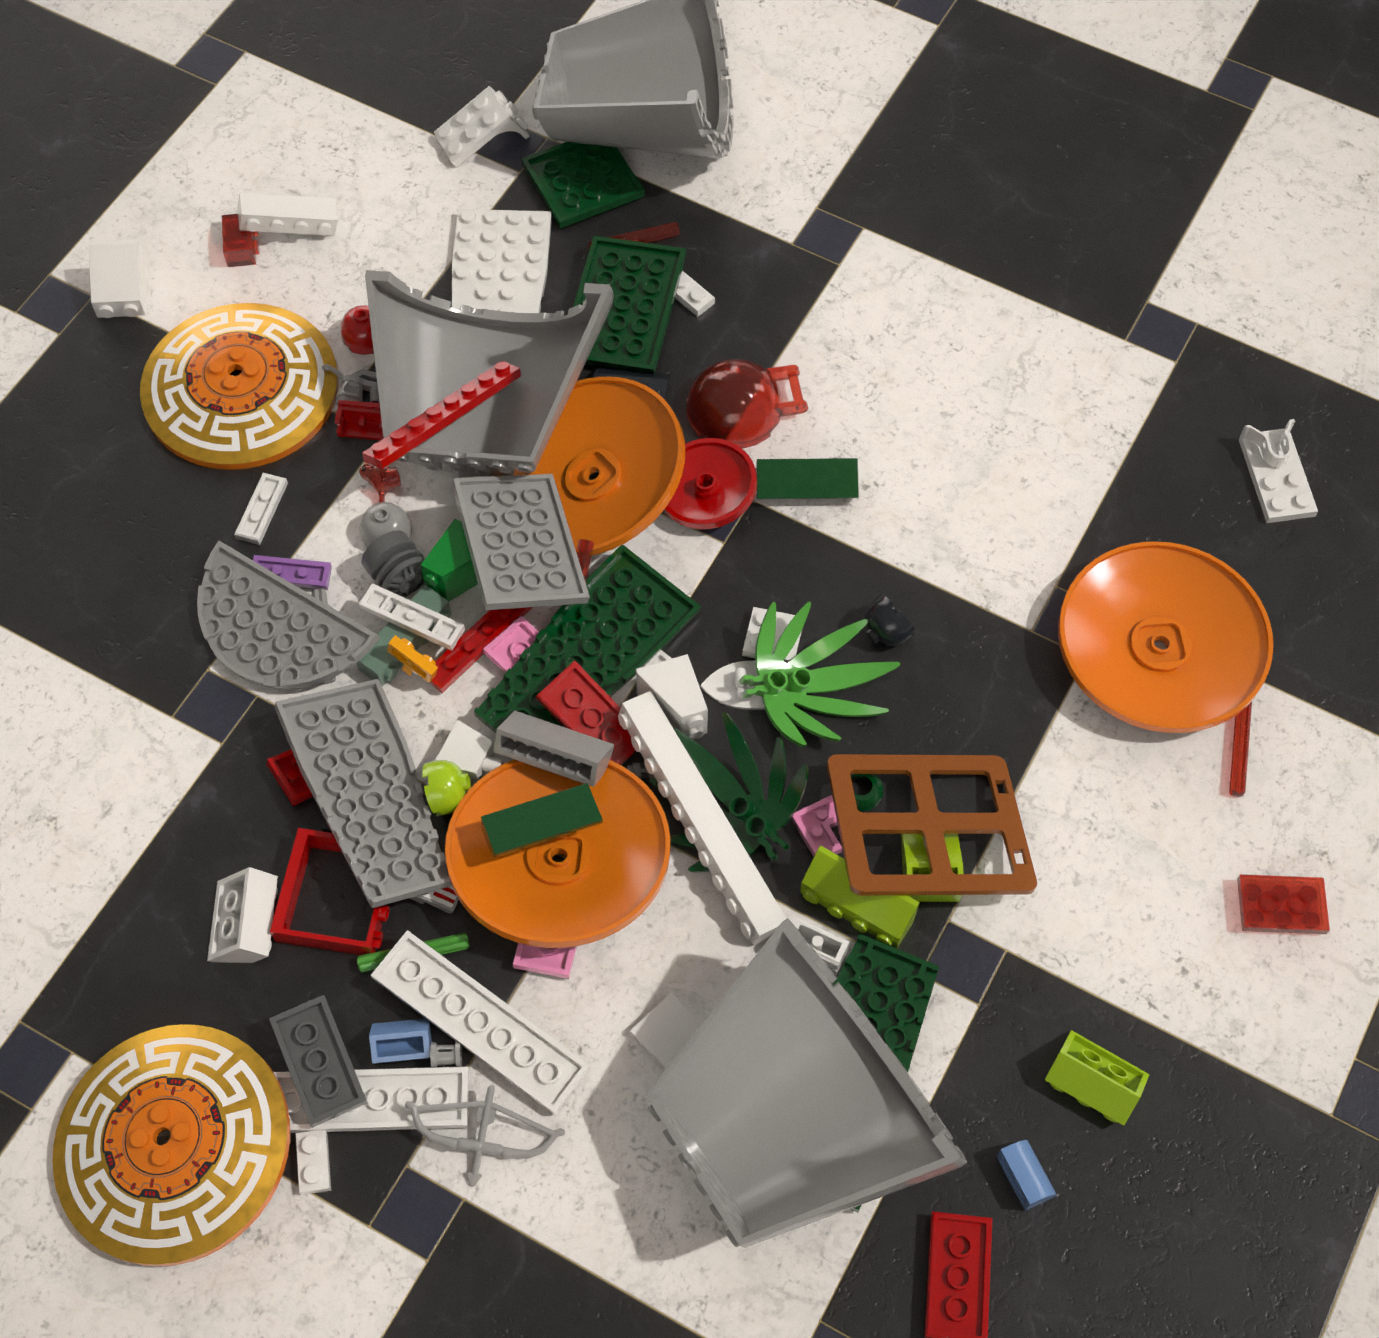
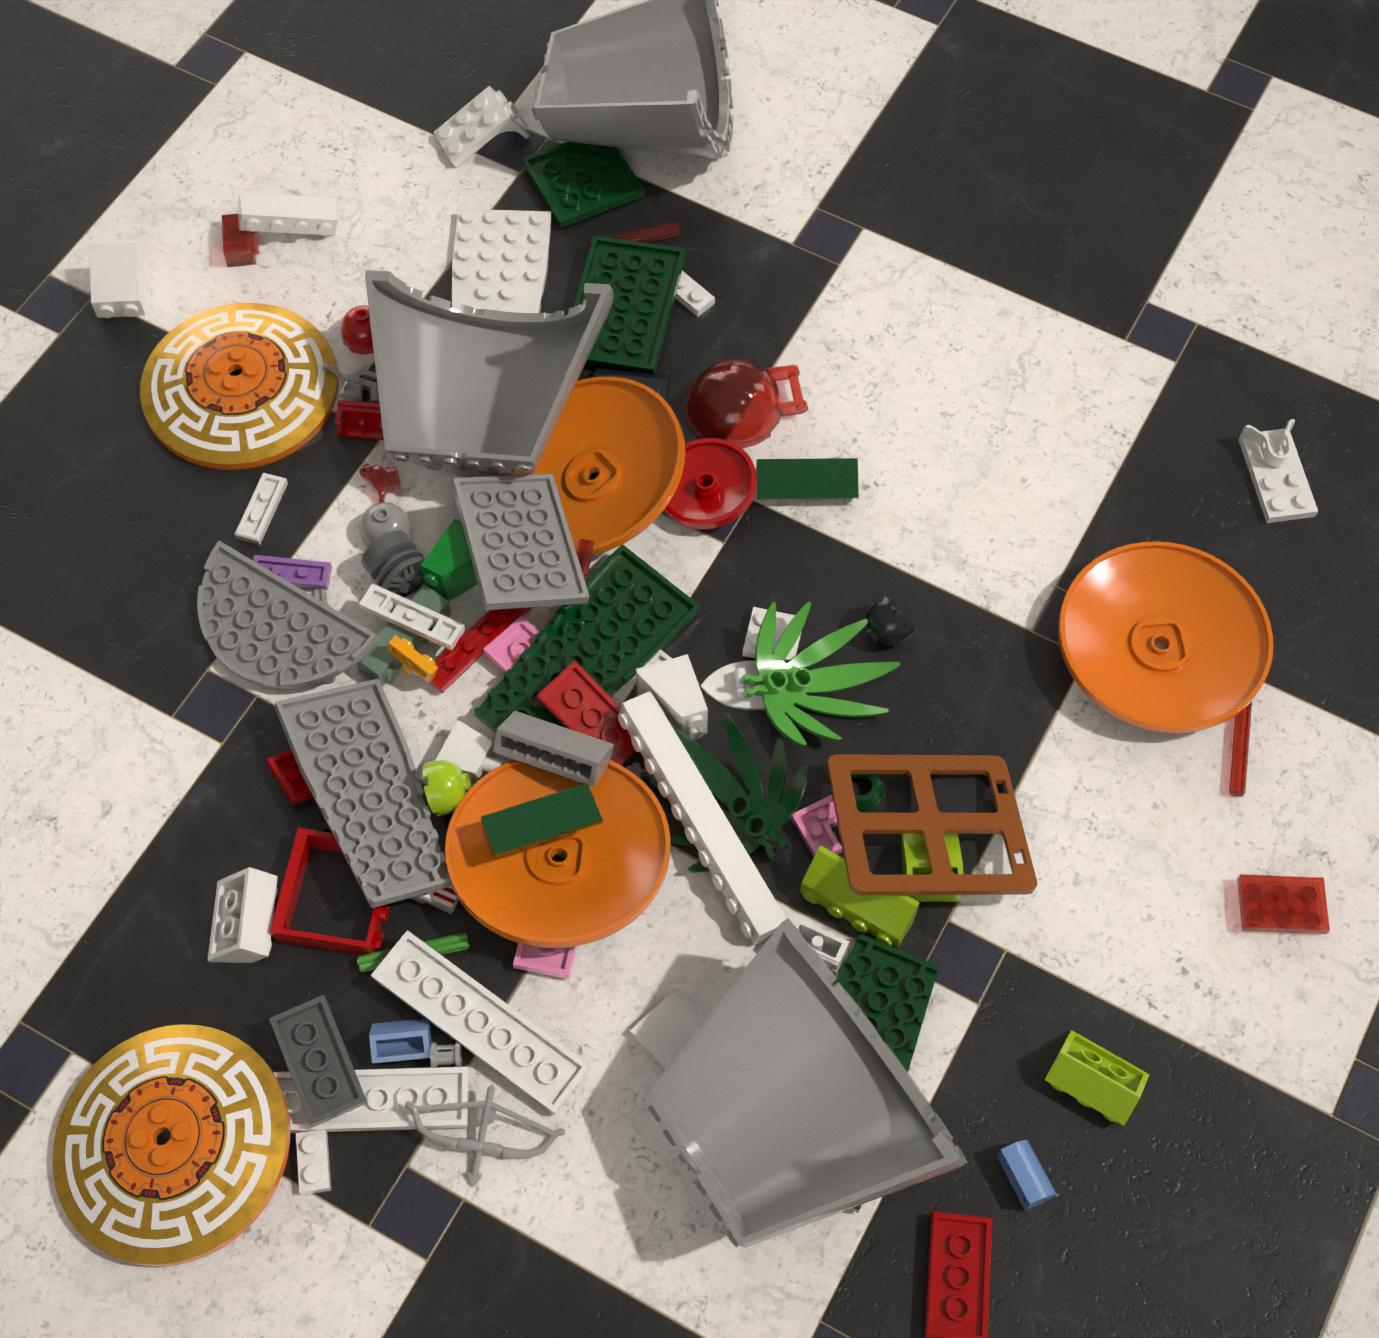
red plate [362,361,521,469] -> none

